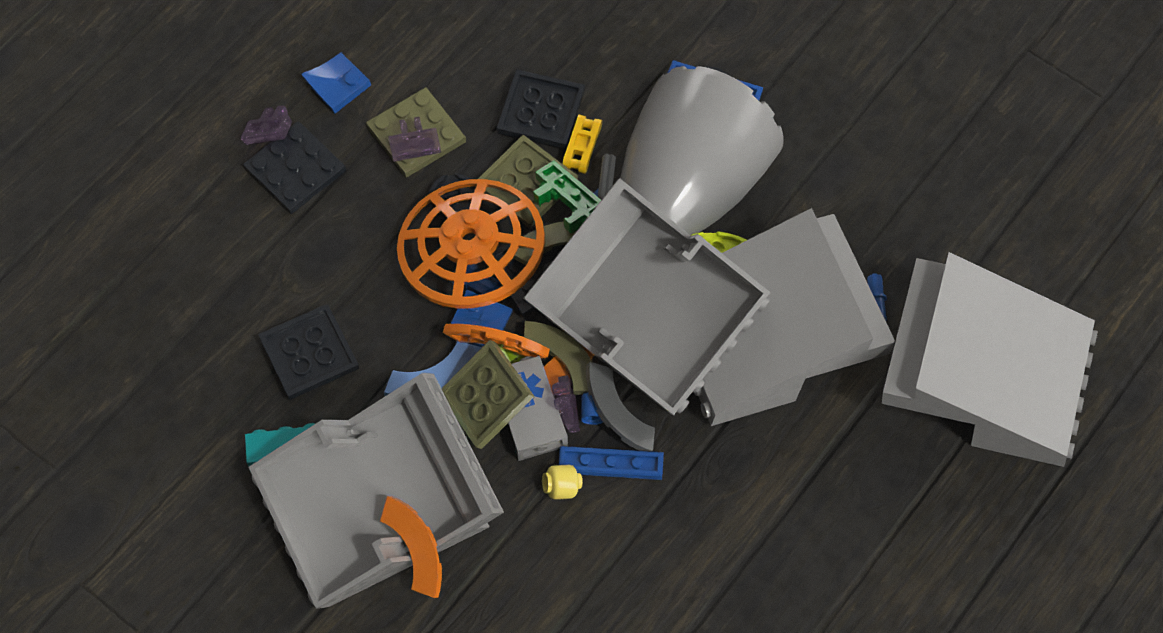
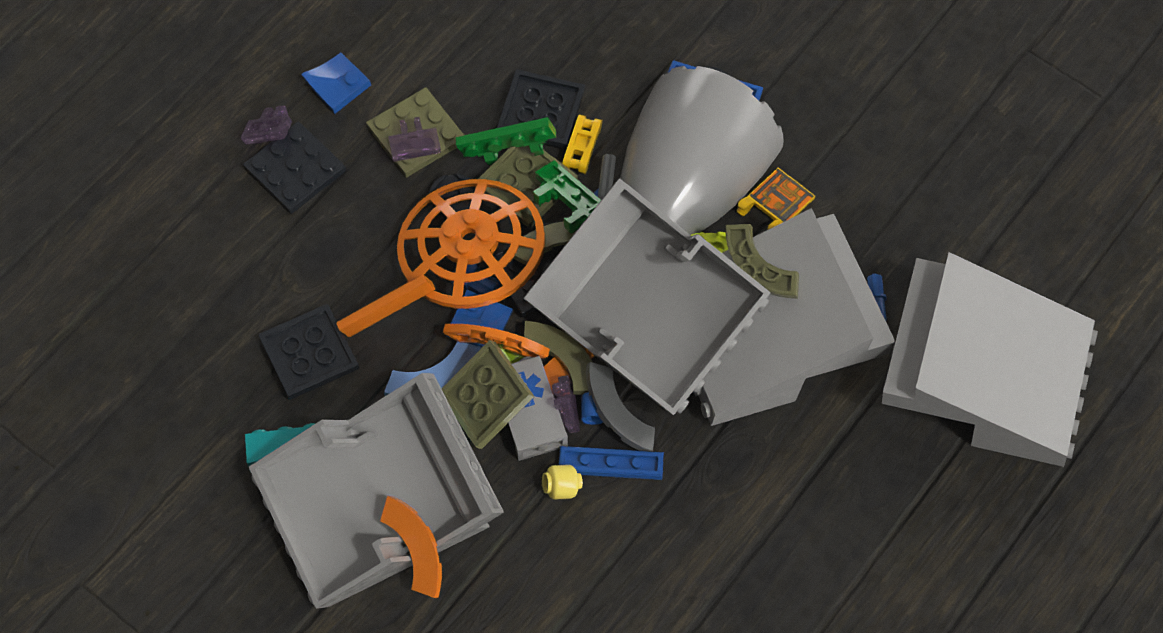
none -> orange tile [336,274,435,337]
none -> green hinge [456,117,556,166]
none -> olive tile [726,224,799,299]
none -> flag [736,168,815,230]

